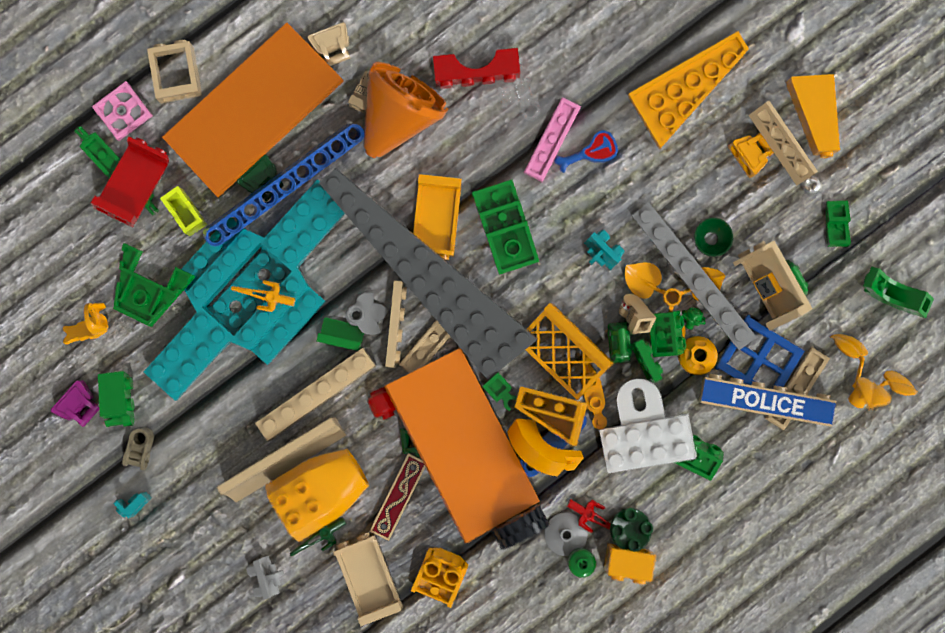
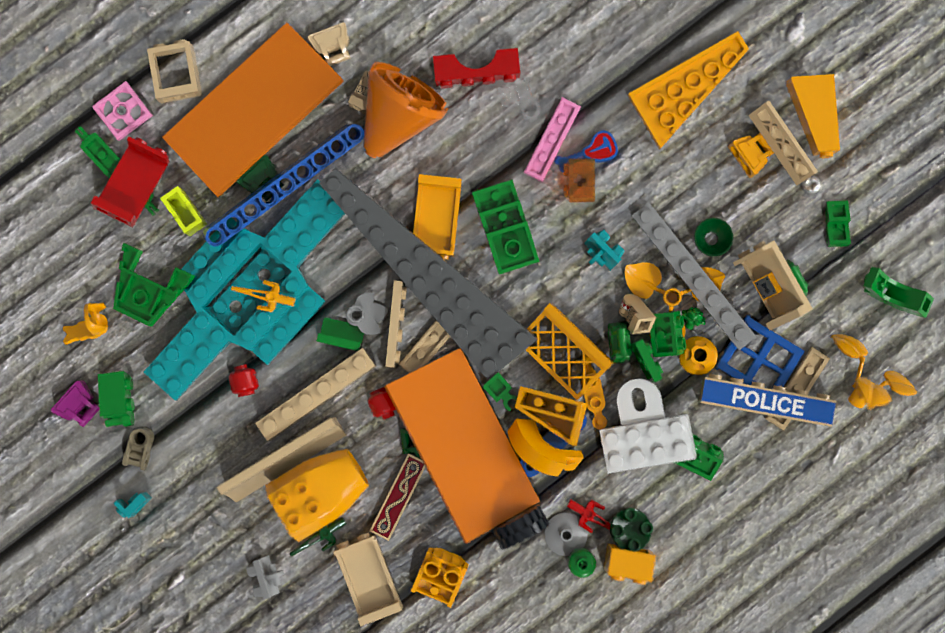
none -> red head [228,365,259,397]
none -> clear orange brick [563,158,595,202]

